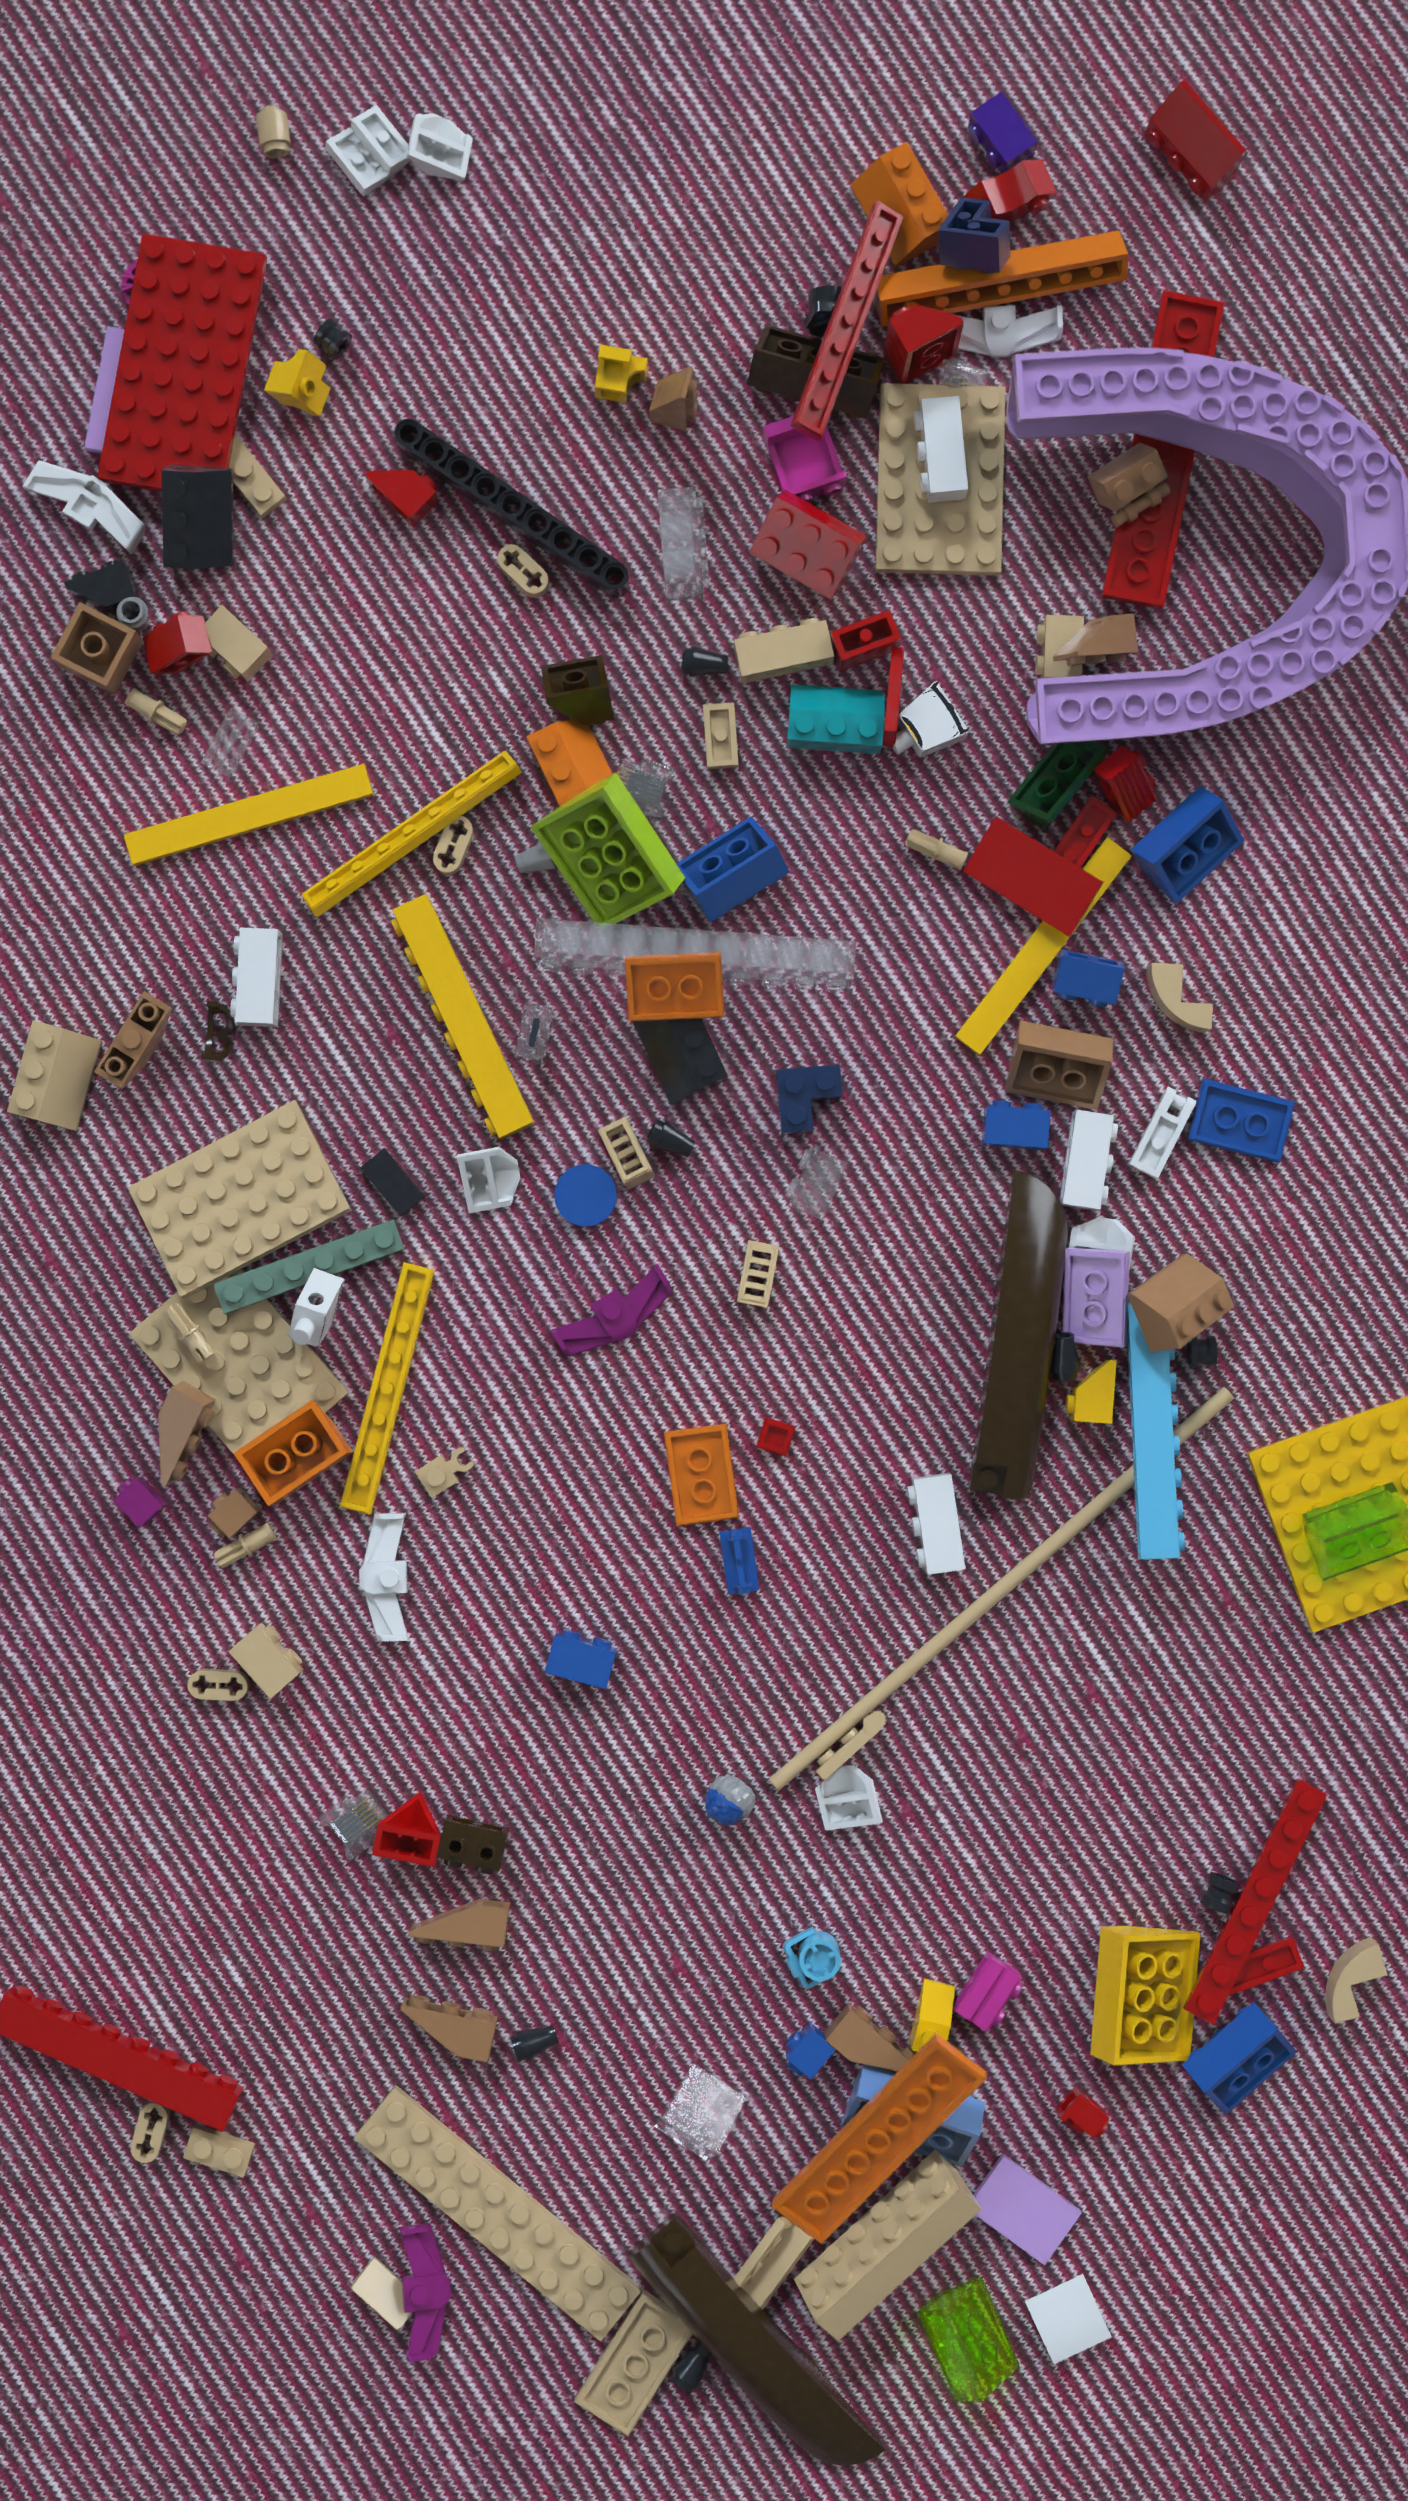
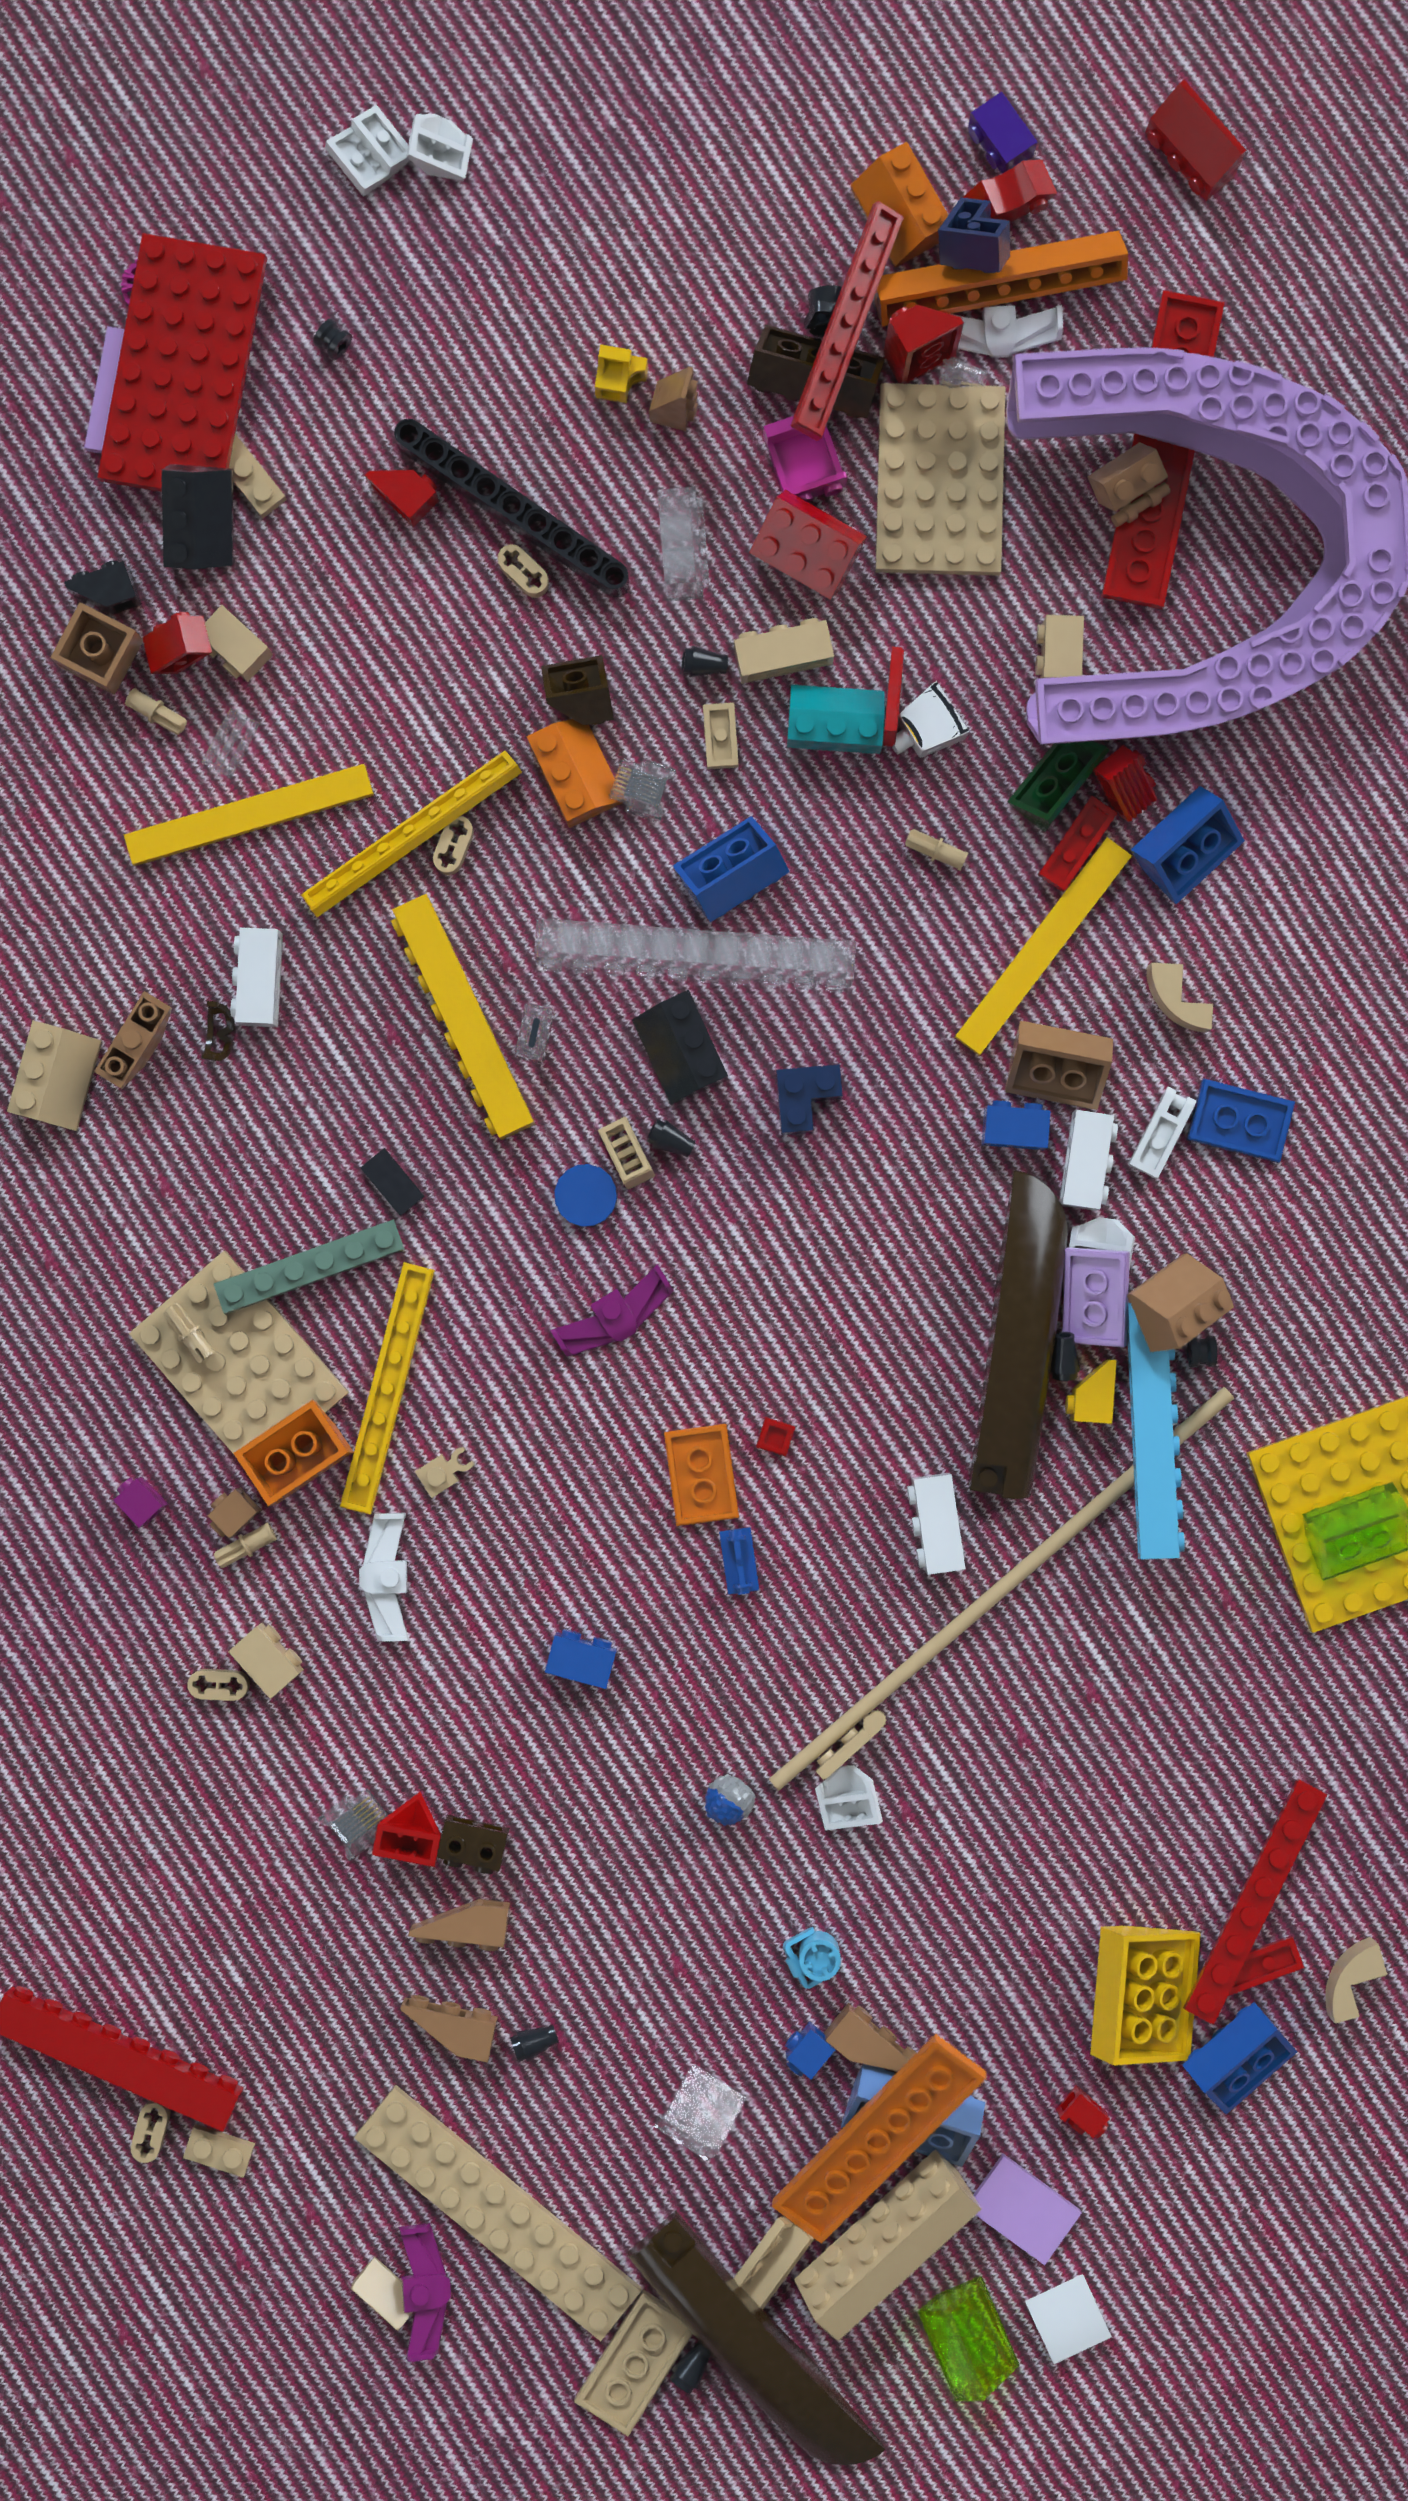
white plate [22,460,145,554] -> none
light grey cone [117,597,149,631] -> none
tan plate [127,1100,352,1299] -> none
medium nougat slope [158,1381,216,1487] -> none
tan brick [256,106,291,158] -> none
yellow brick [264,349,331,416] -> none
white torso [289,1268,344,1346] -> none
white slope [457,1147,521,1213] -> none
light grey cone [515,843,557,874] -> none
lime slope [530,772,685,931] -> none
orange tile [625,952,724,1021] -> none
tan slope [737,1240,779,1308] -> none
clear bracket [785,1144,848,1221] -> none
red brick [830,610,901,672] -> none
yellow slope [909,1978,955,2052] -> none
white brick [914,396,968,503] -> none
dark pink brick [953,1951,1023,2032] -> none
red tile [963,816,1104,937] -> none
blue brick [1052,949,1125,1007] -> none
medium nougat slope [1053,614,1138,666] -> none
black wheel [1200,1872,1241,1914] -> none

